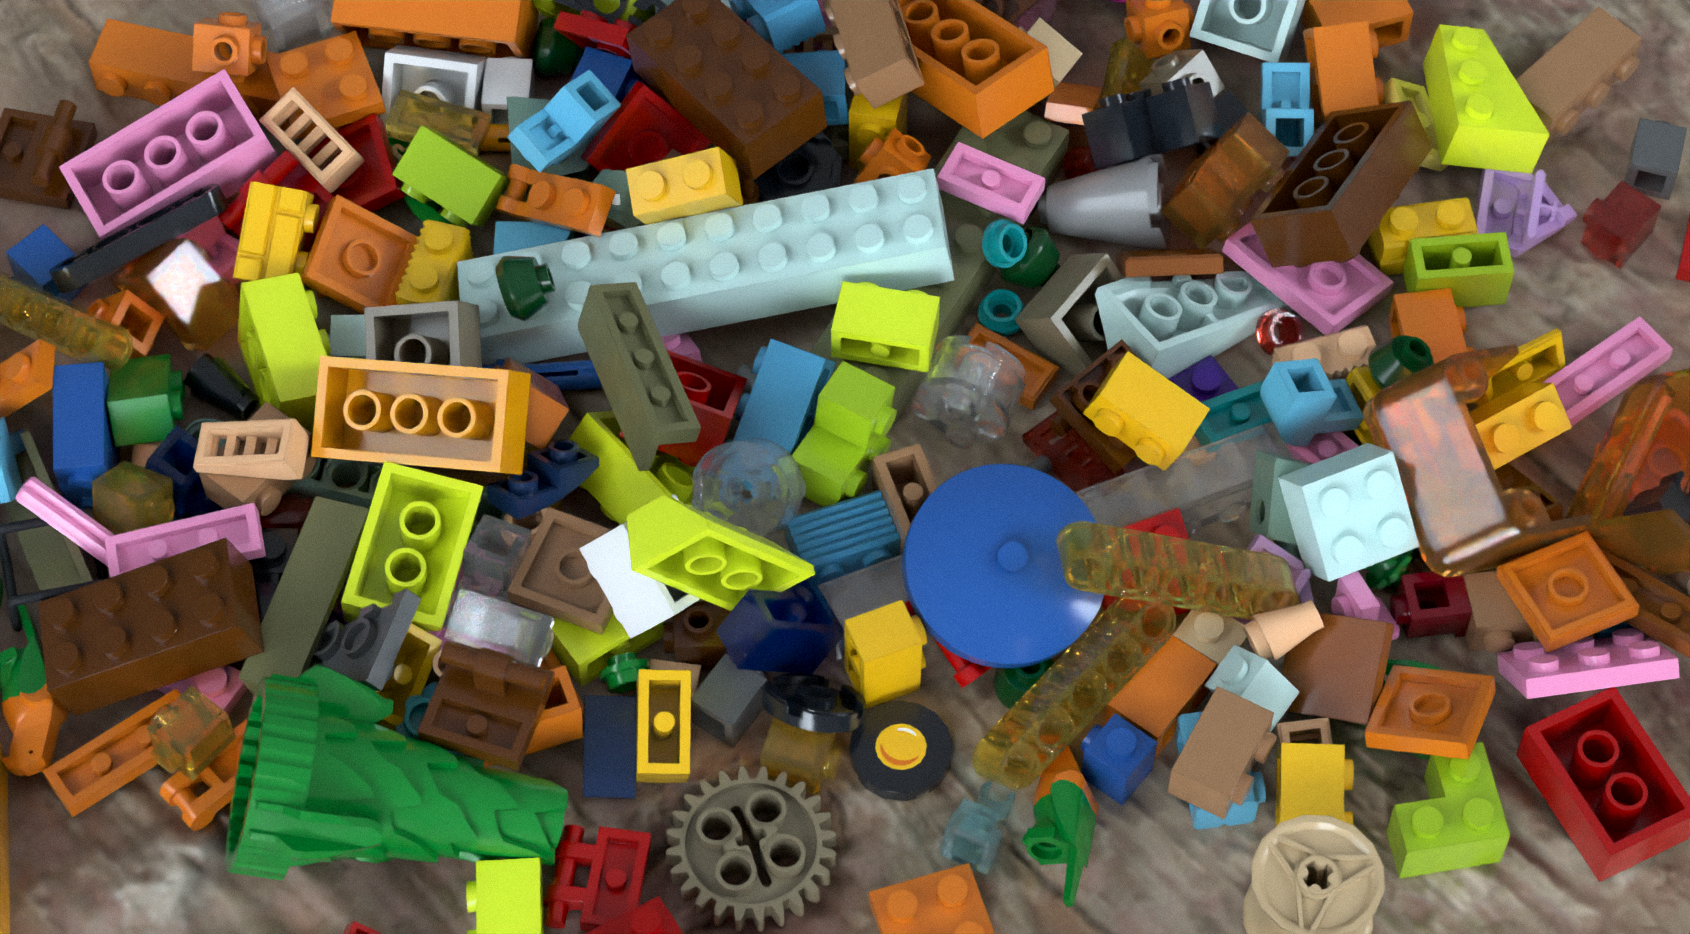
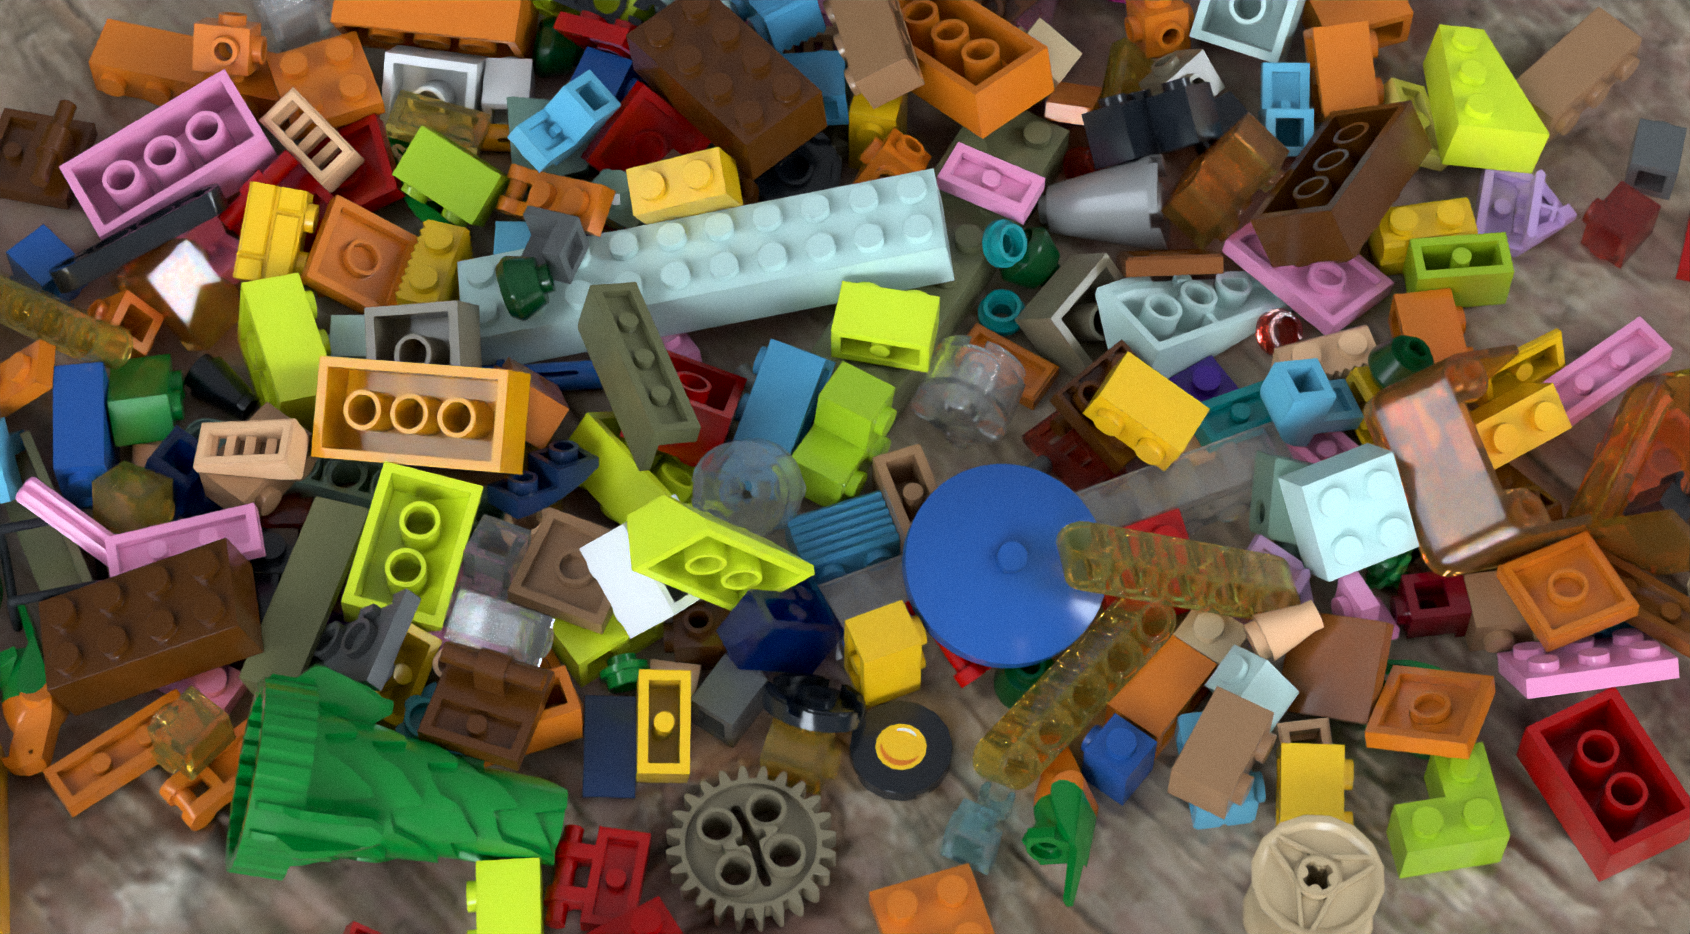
none -> dark grey panel [521,206,590,284]

